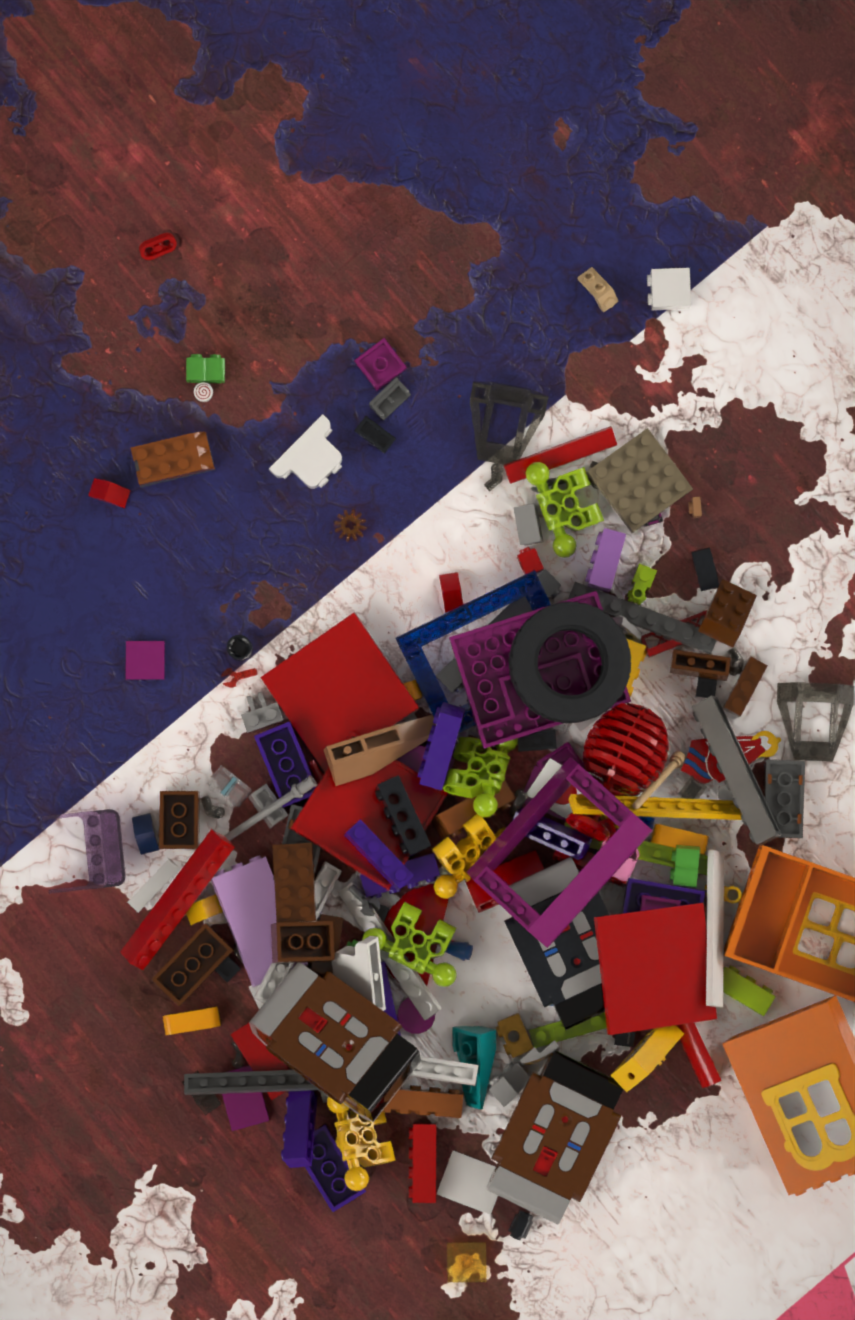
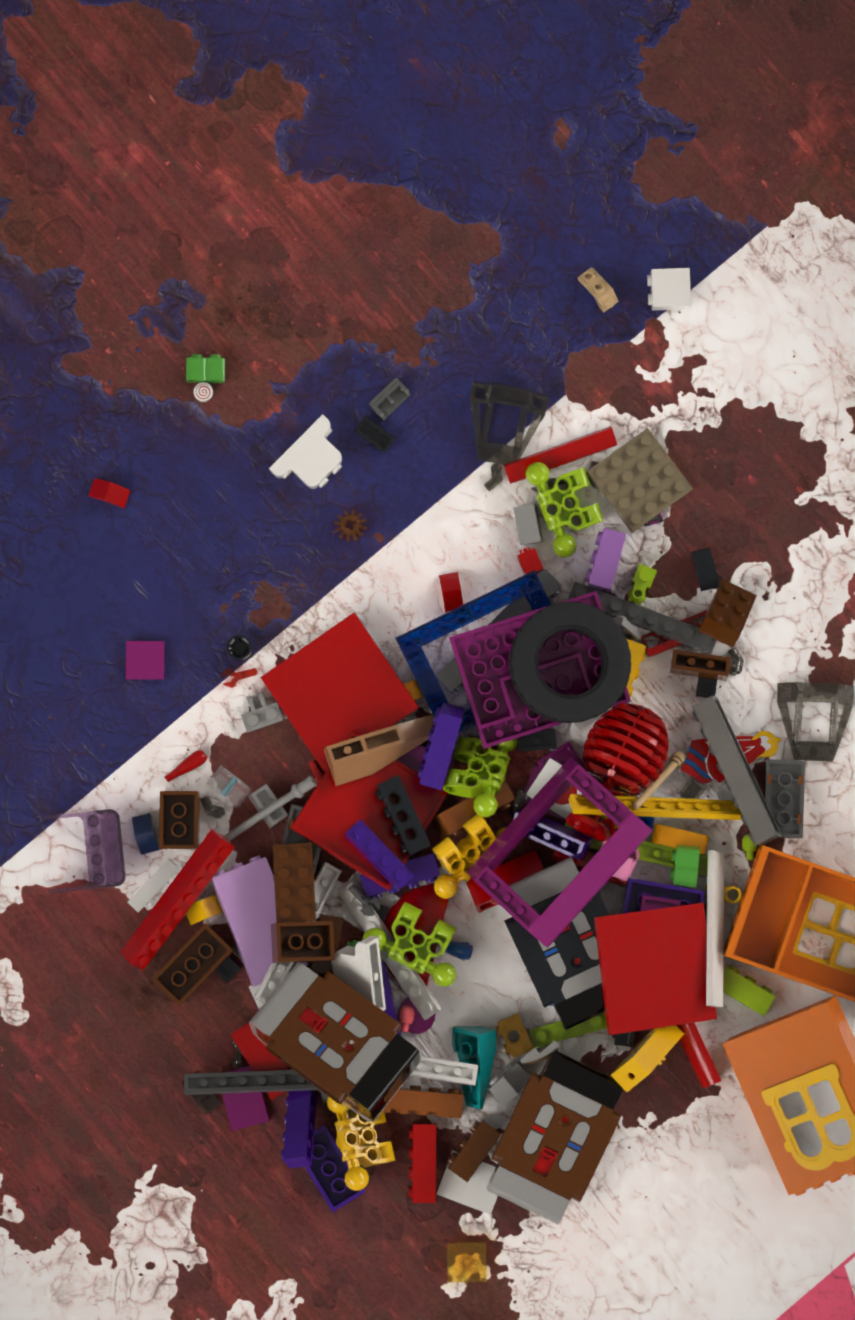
dark orange piece [130,432,215,488] -> none
red plate [139,233,177,260] -> none
light orange beam [163,1007,221,1035] -> none
dark purple brick [254,721,316,808] -> none
magenta tile [354,338,407,391] -> none
black brick [508,1210,534,1241] -> none
medium nougat plate [688,497,702,518] -> none
reddish brown brick [722,657,768,718] -> none
none -> red piece [164,750,207,783]
none -> coral cylinder [398,1005,415,1033]
none -> reddish brown brick [447,1119,501,1183]
none -> lime cylinder [742,834,758,861]

